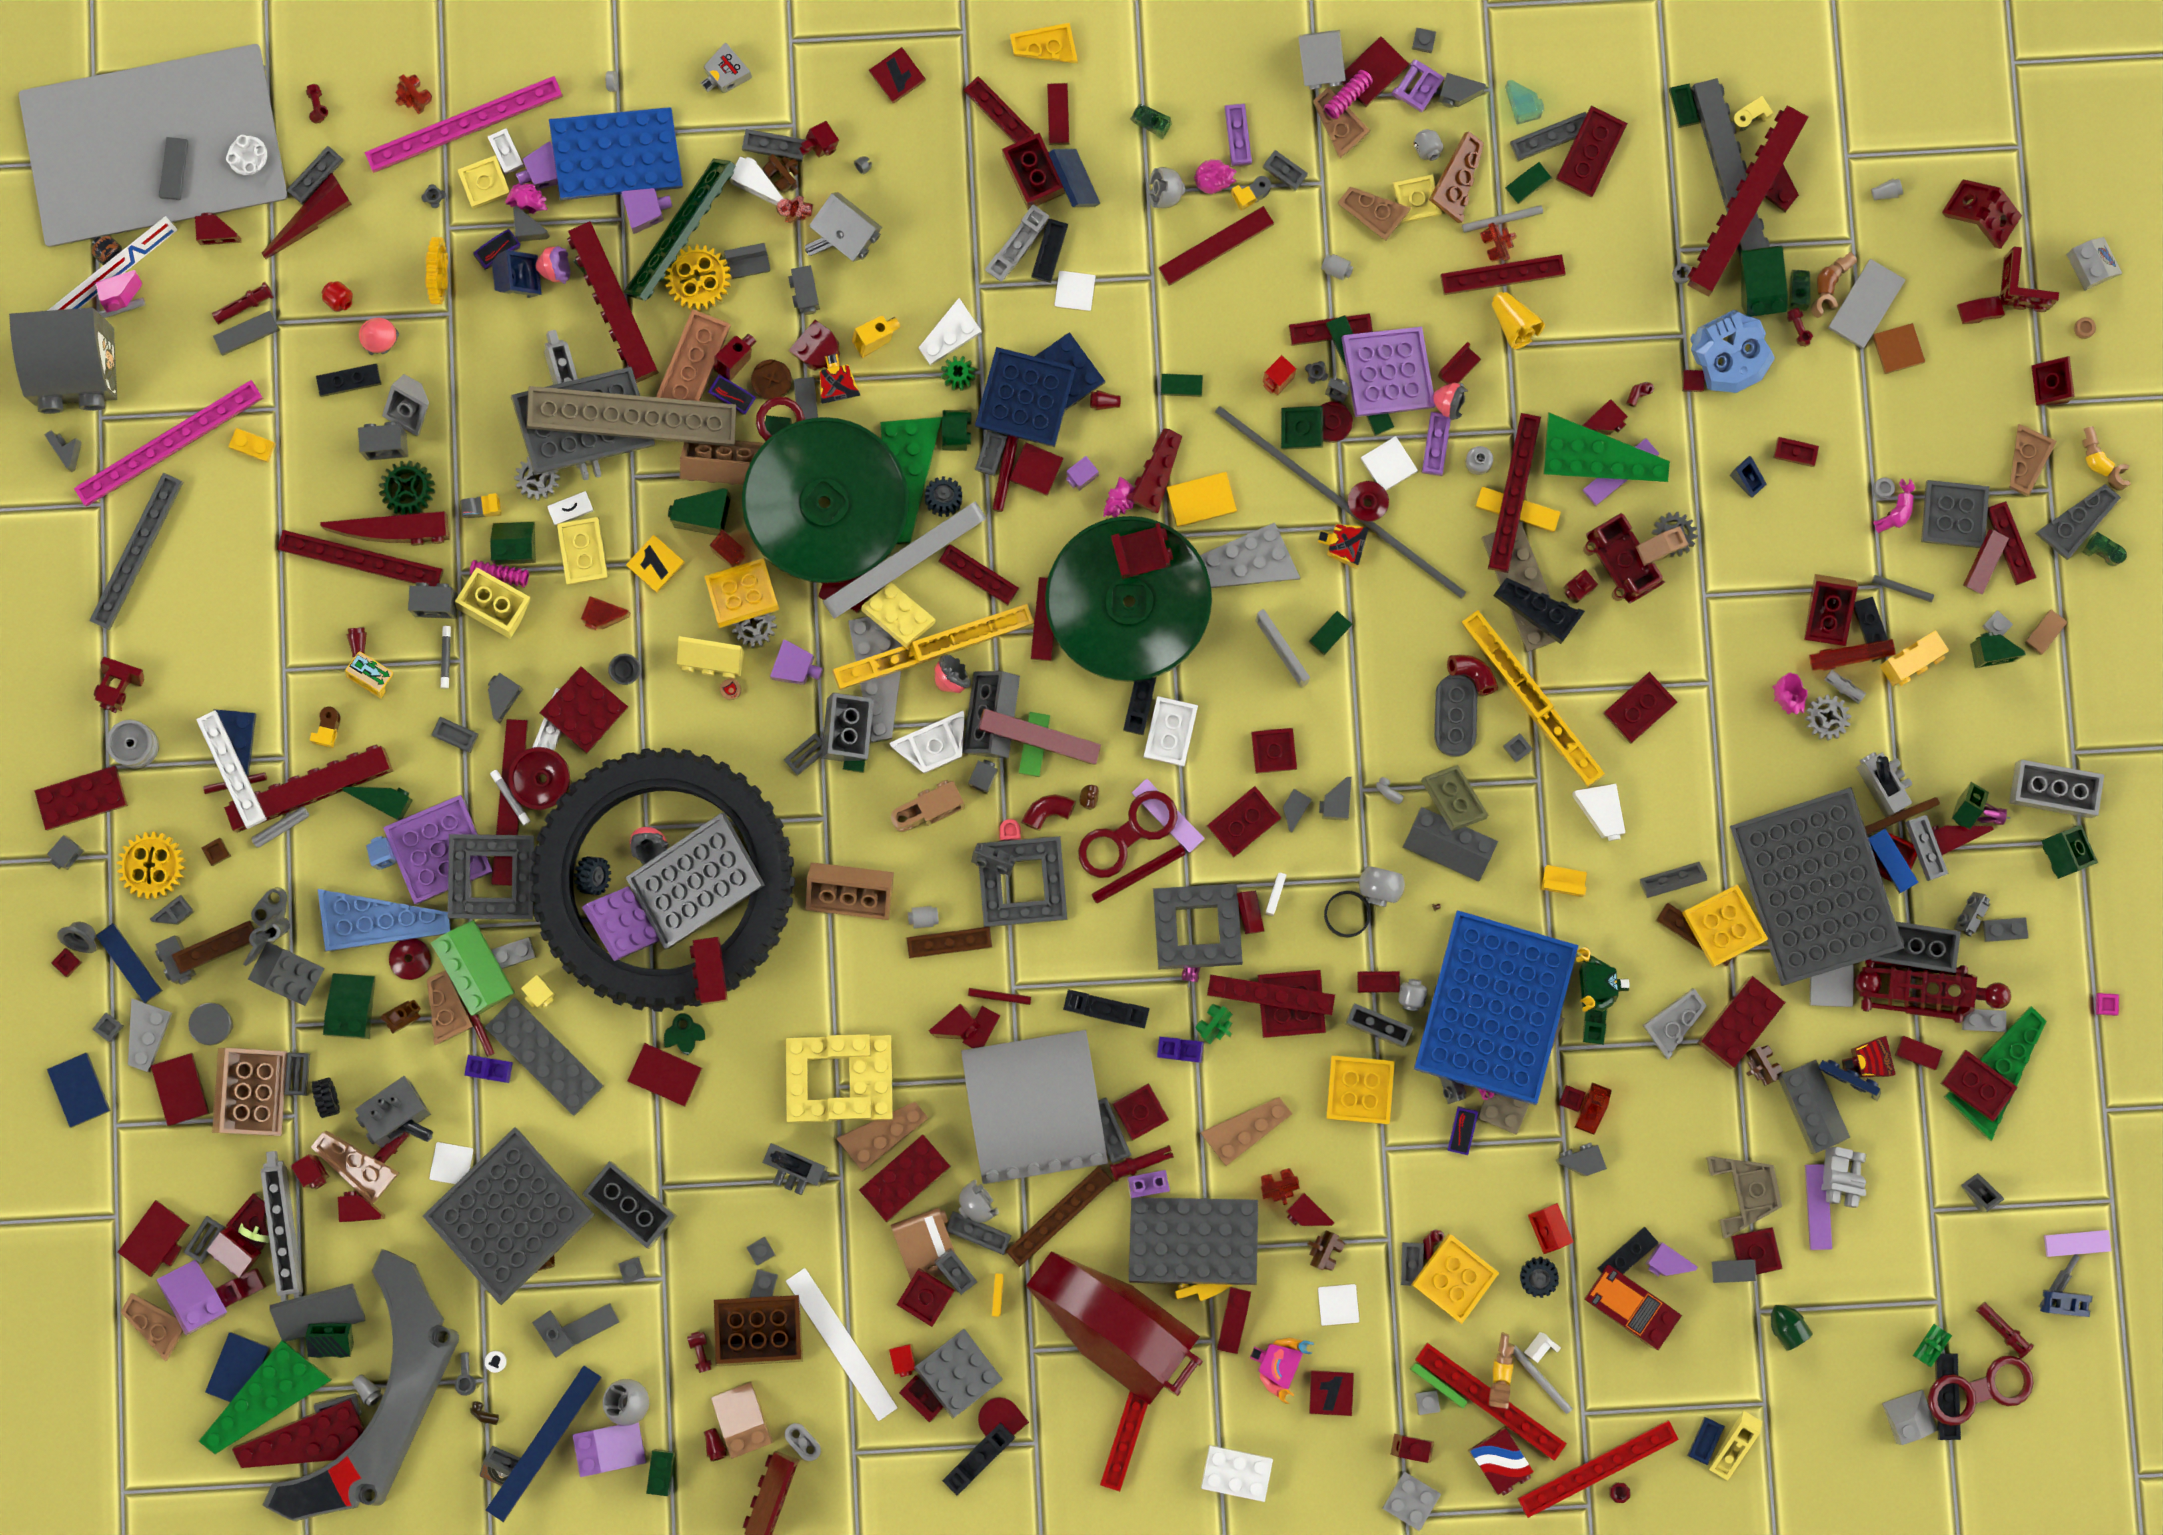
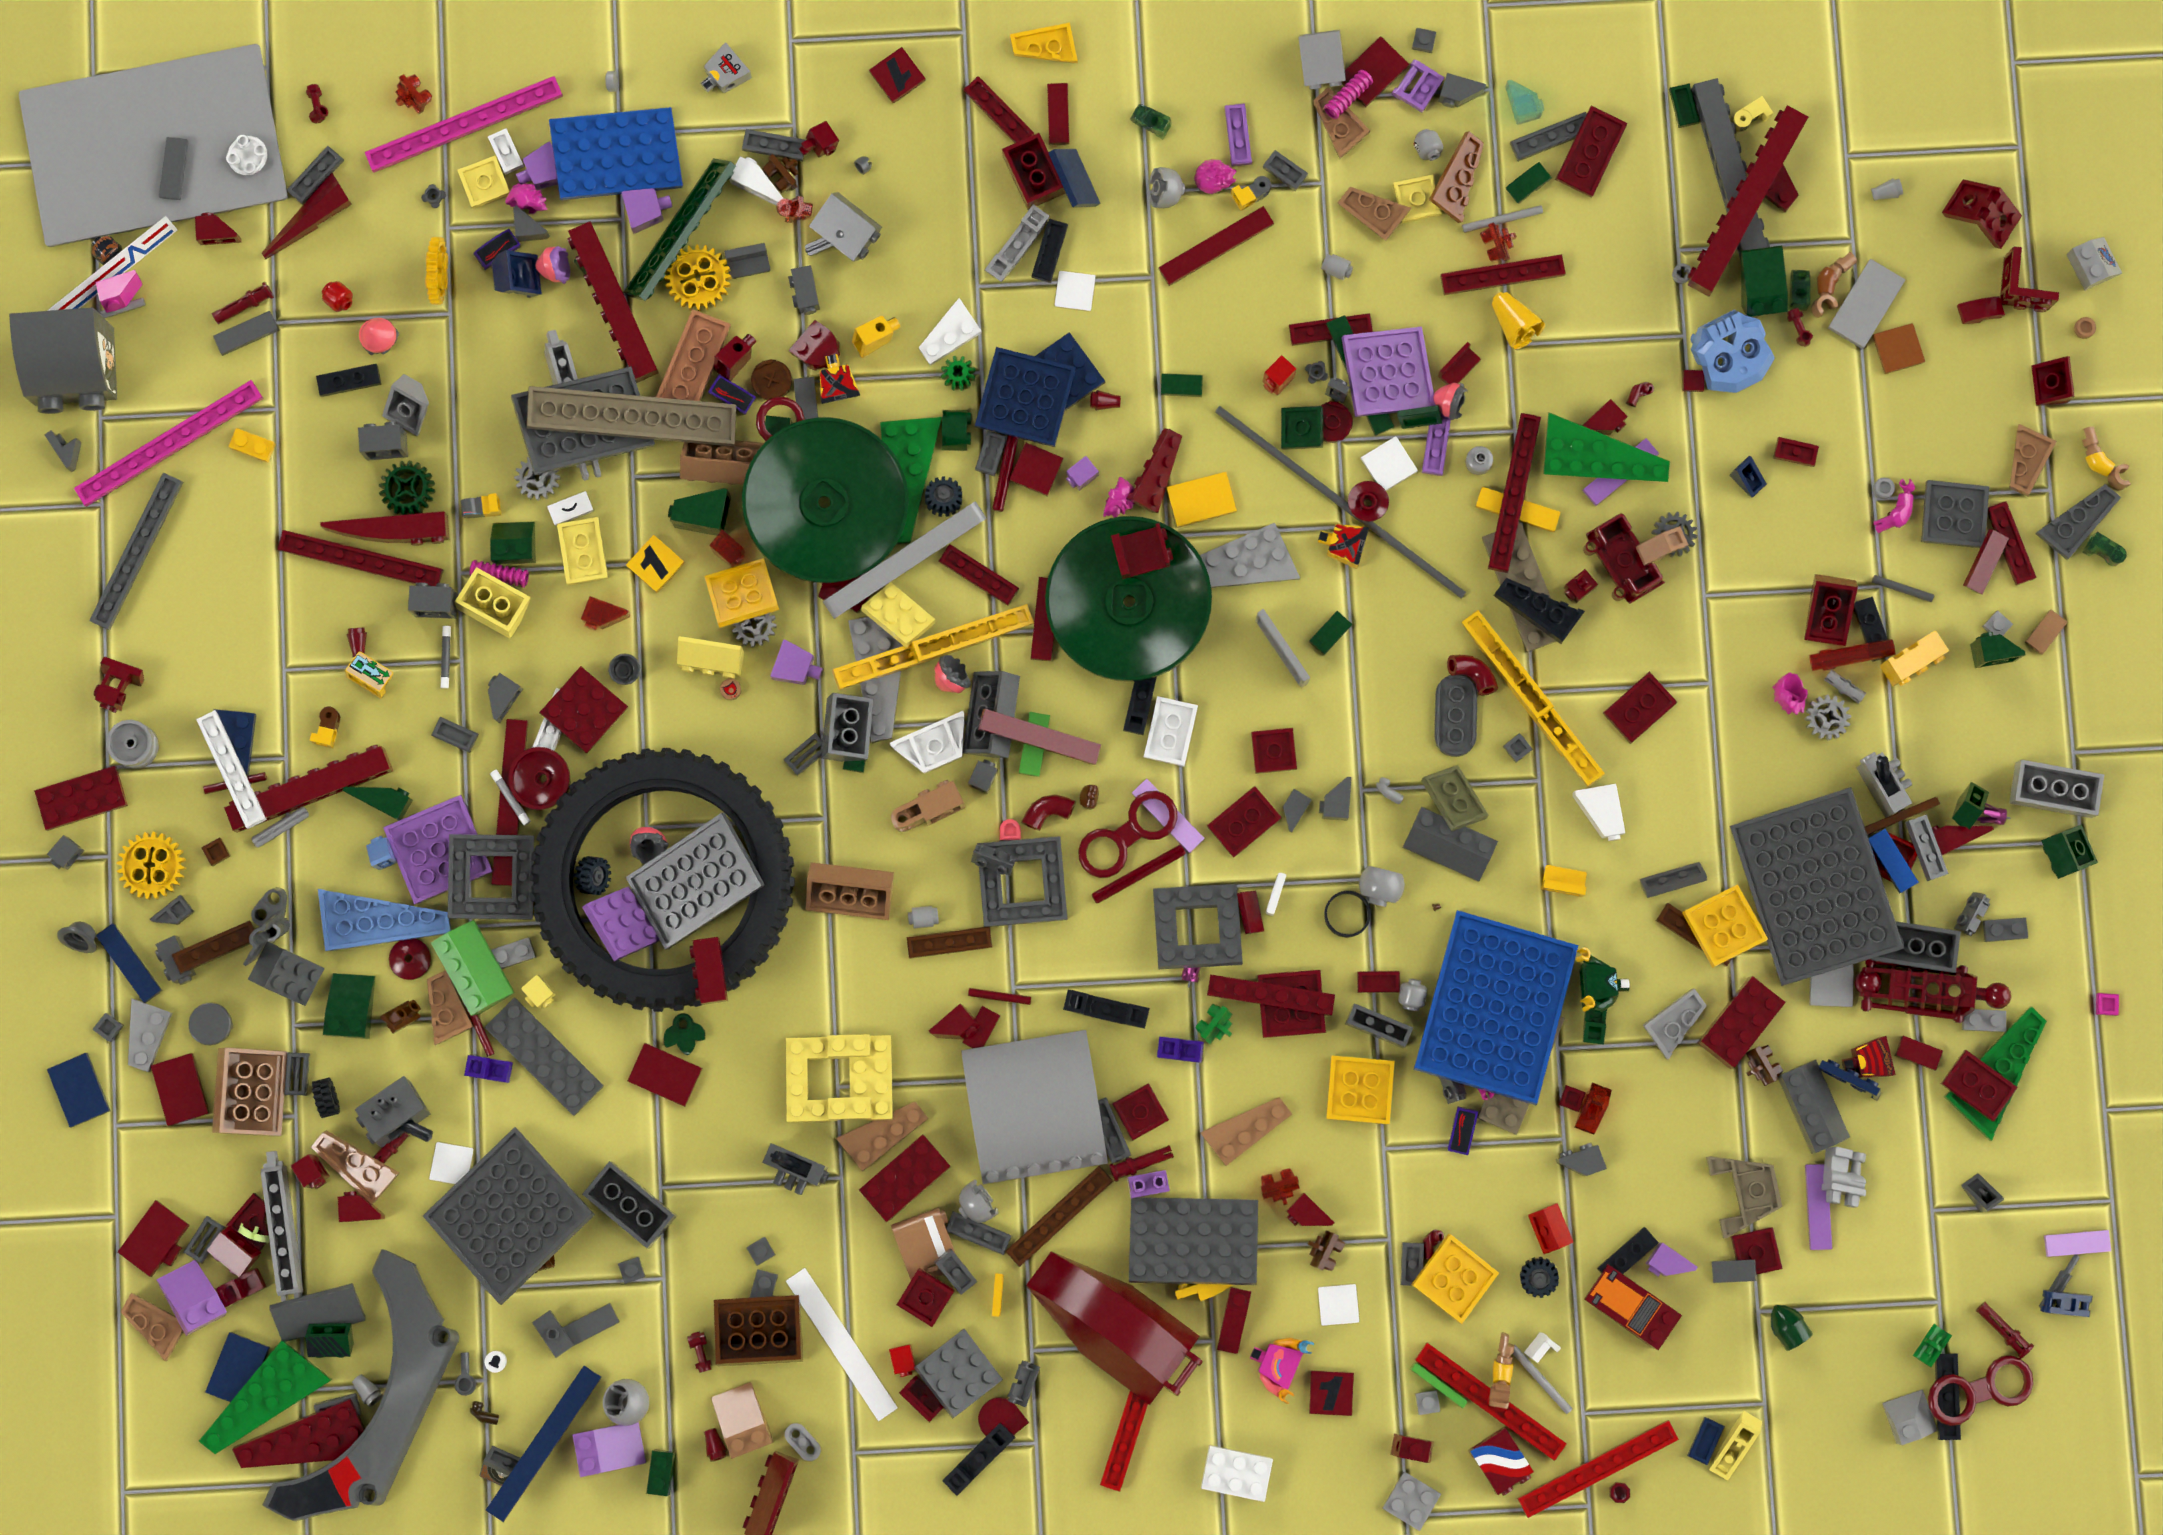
dark red tile [51,948,82,978] -> none
none -> dark grey hinge [1007,1360,1040,1407]
none -> dark green tile [1397,405,1442,429]

